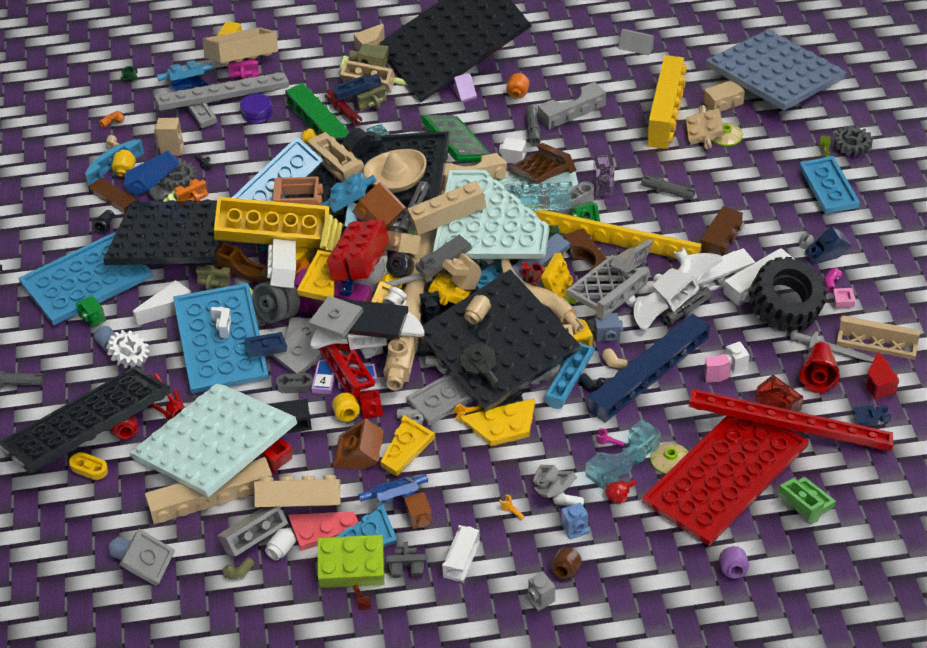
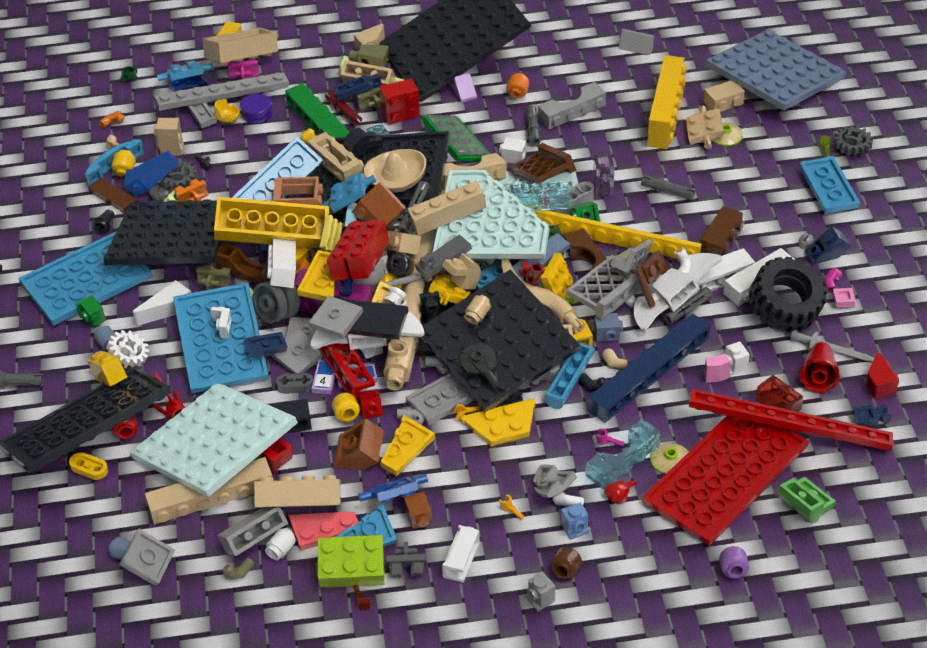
tan fence [836,316,921,360] -> none
none -> yellow brick [87,351,127,387]
none -> yellow hair [214,99,240,124]
none -> red brick [379,78,420,125]
none -> reddish brown plate [634,250,668,308]

